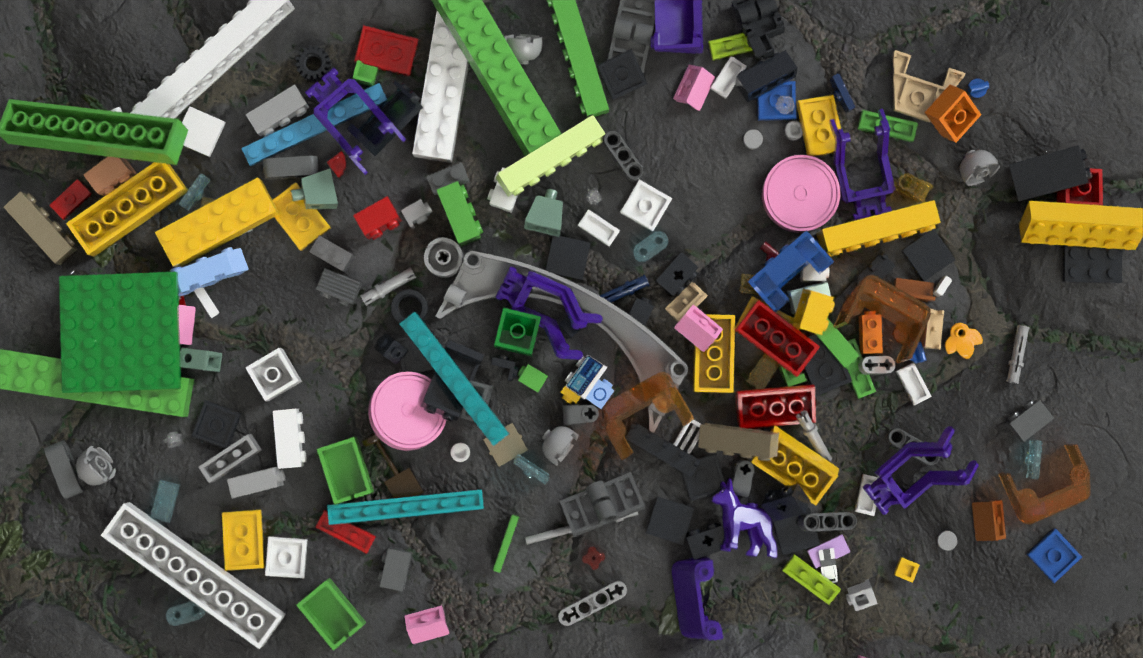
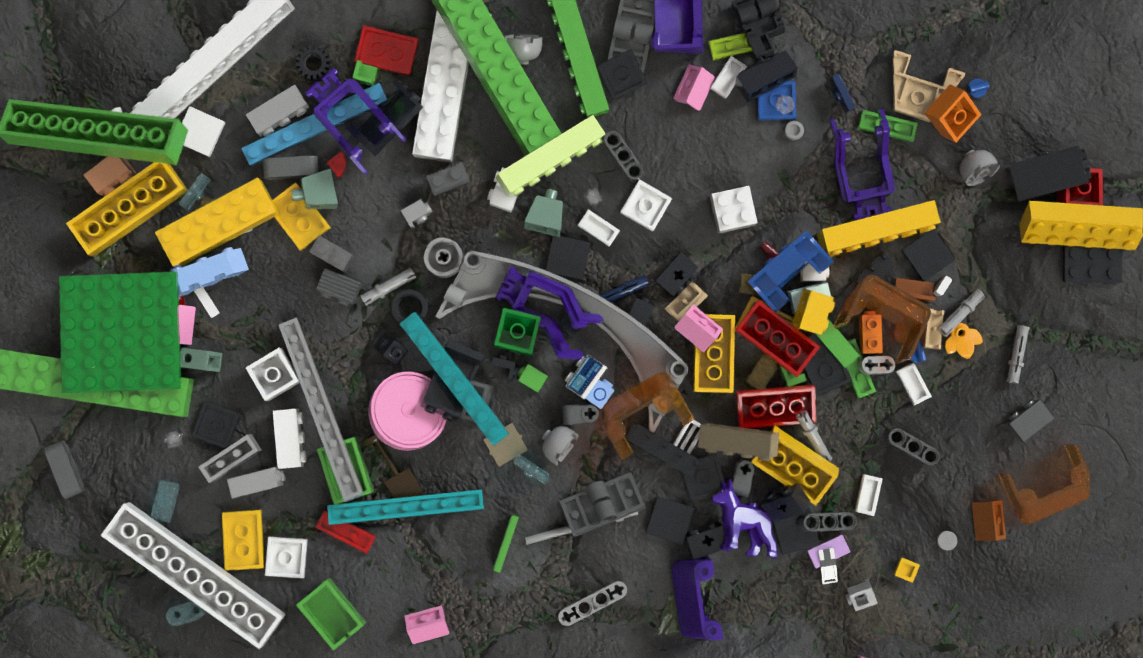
dark tan brick [4,191,78,265] -> none
red plate [49,179,92,220] -> none
light grey cylinder [76,446,116,485] -> none
red brick [353,197,402,240] -> none
dark grey brick [378,547,412,592] -> none
bright green piece [437,181,483,247] -> none
white tile [451,443,470,462] -> none
yellow plate [561,386,581,404] -> none
clear red plate [582,546,605,570] -> none
clear light blue plate [633,231,668,262] -> none
light grey tile [743,130,763,149] -> none
bright pink brick [762,155,840,233] -> none
lime tile [782,554,841,605] -> none
yellow tile [796,95,841,156] -> none
dark purple piece [863,426,978,515] -> none
clear yellow piece [894,173,934,203] -> none
clear light blue plate [1025,440,1043,479] -> none
blue tile [1026,528,1082,583] -> none
none -> light grey plate [279,318,364,502]
none -> white brick [710,186,758,234]
none -> light grey pin [938,289,985,337]

